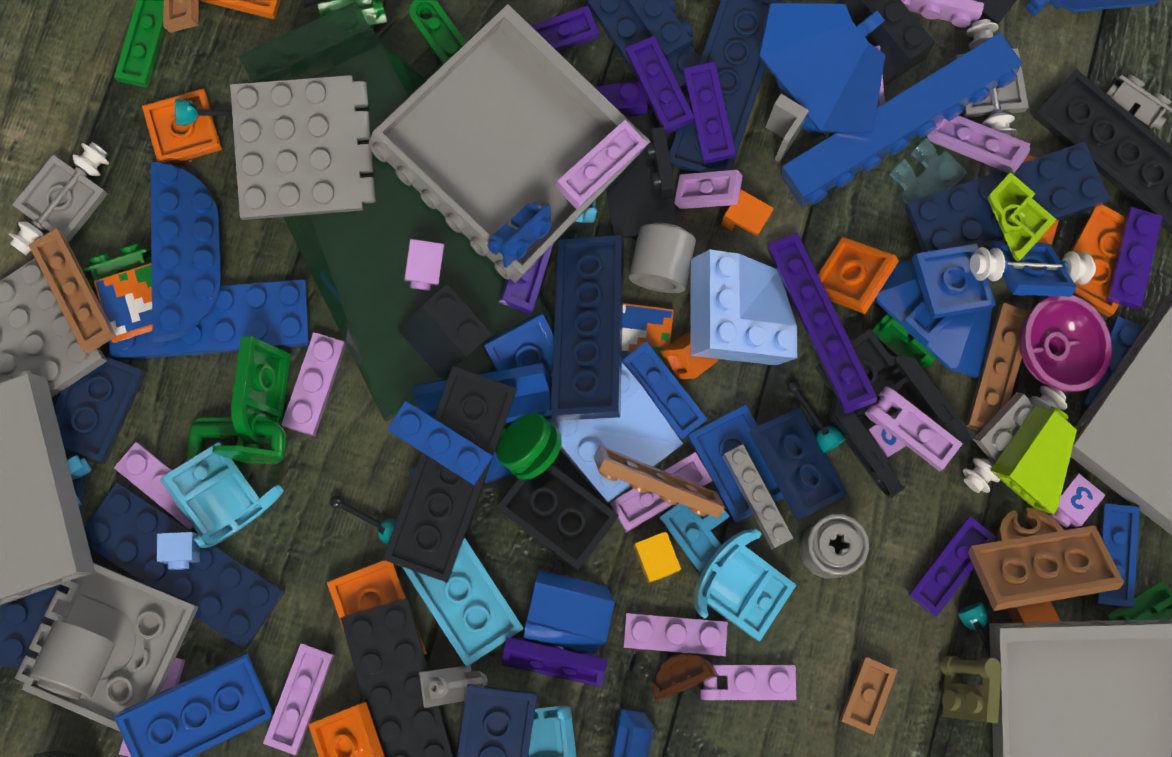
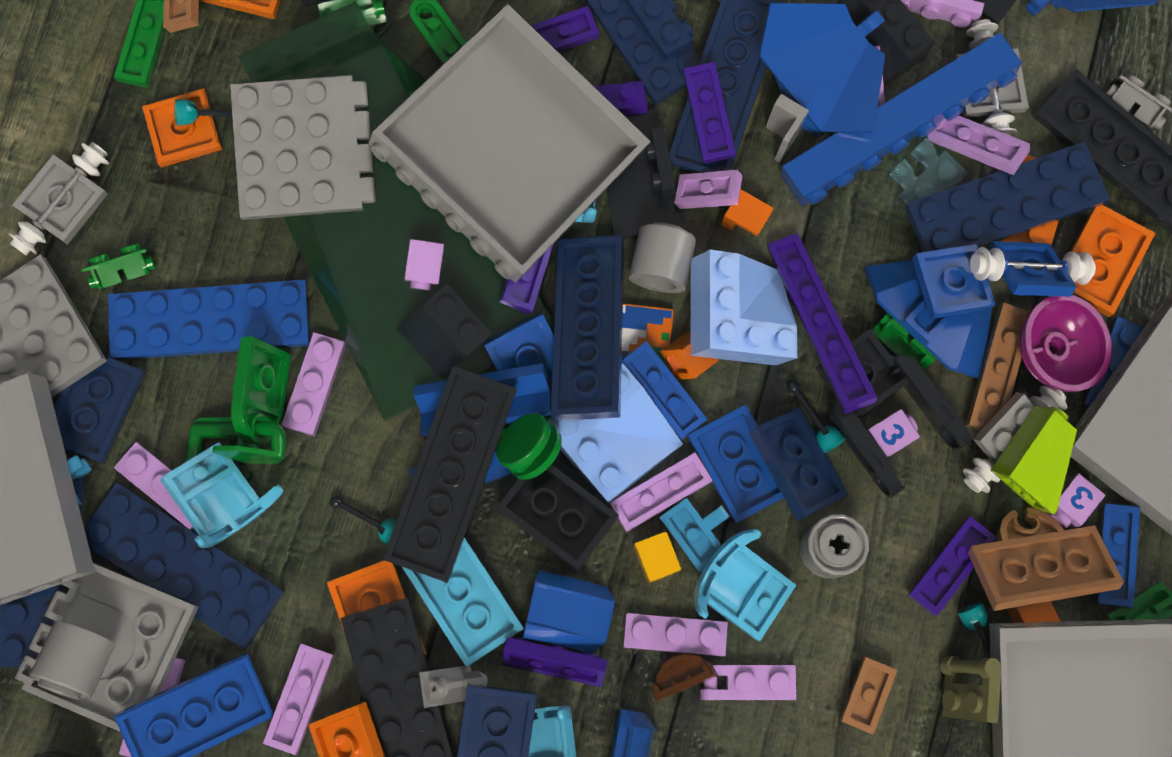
medium nougat plate [29,228,117,354] -> none
tile [94,263,152,343] -> none
blue plate [151,162,220,342] -> none
light blue plate [157,532,200,570] -> none
blue plate [387,401,493,485] -> none
blue hinge [487,202,552,268] -> none
lavender plate [554,120,648,209] -> none
medium nougat plate [593,445,725,519] -> none
dark purple plate [626,36,694,134] -> none
light grey piece [722,444,793,549] -> none
orange tile [818,237,899,314] -> none
lavender plate [865,386,963,472] -> none
lime slope [987,172,1057,262] -> none
dark purple plate [1106,207,1163,309] -> none

